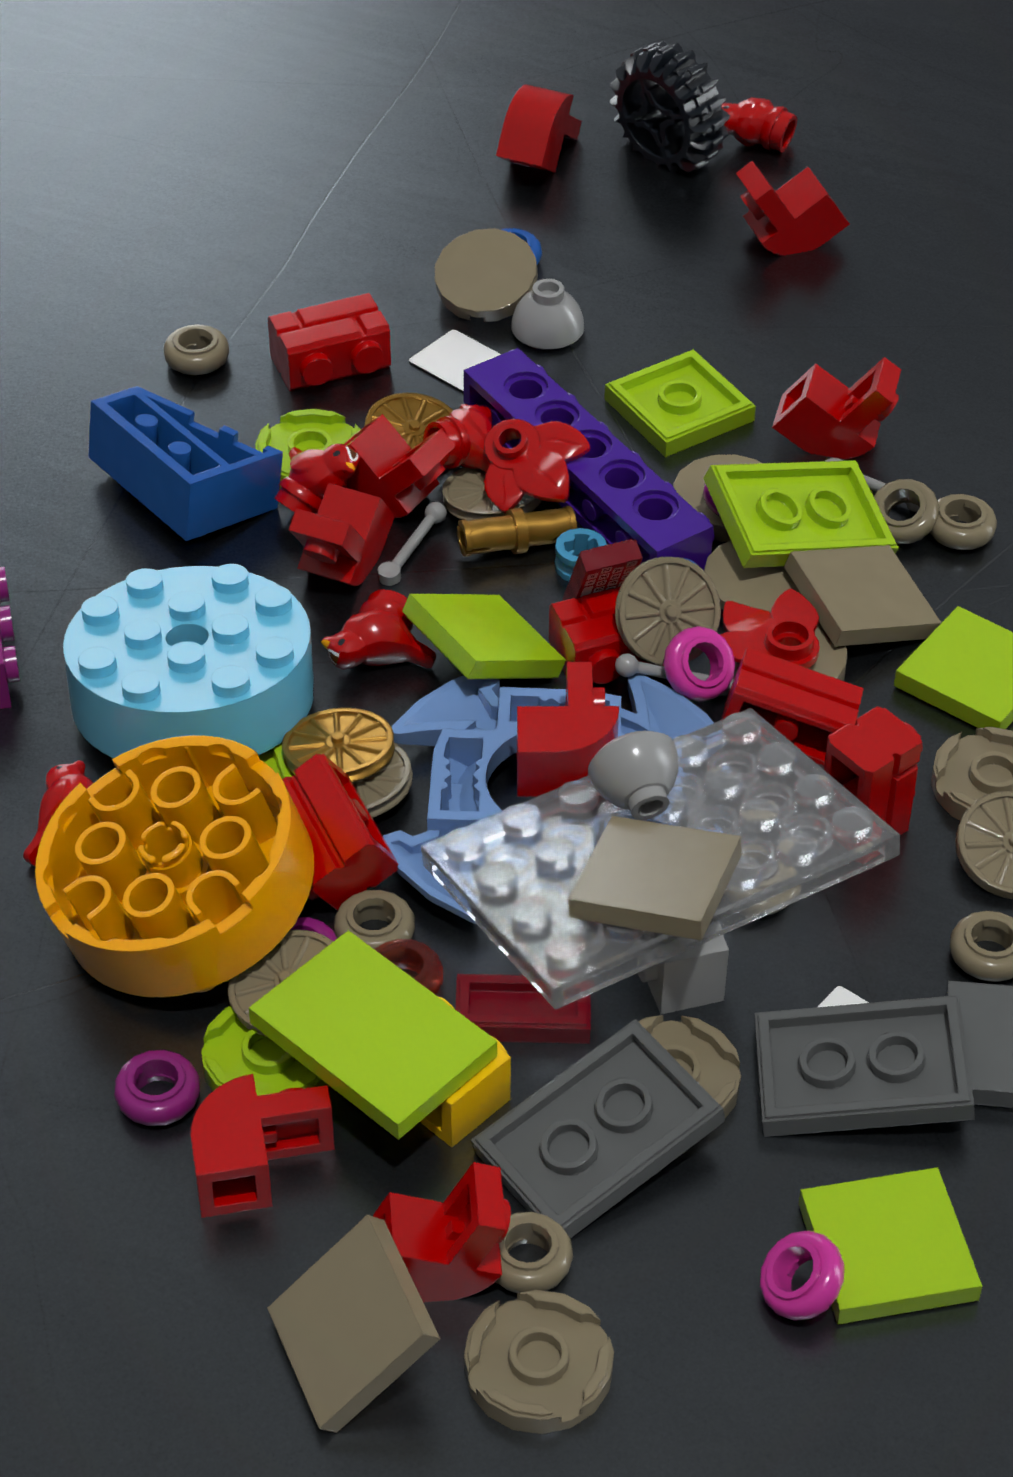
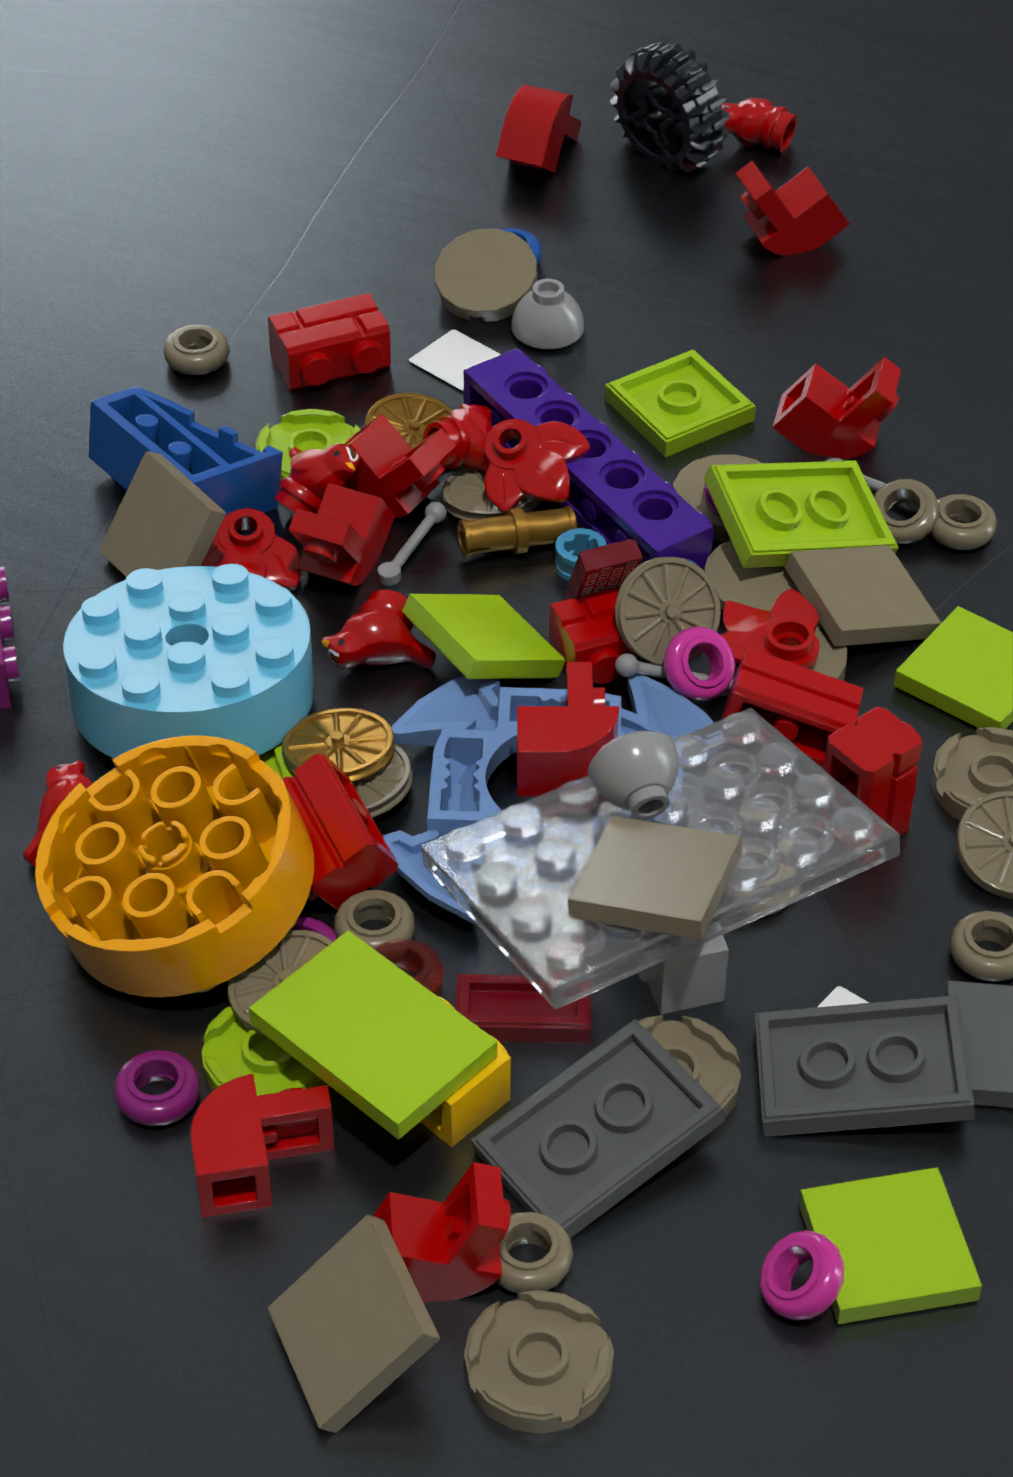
none -> dark tan tile [99,451,226,577]
none -> red plate [201,508,301,590]

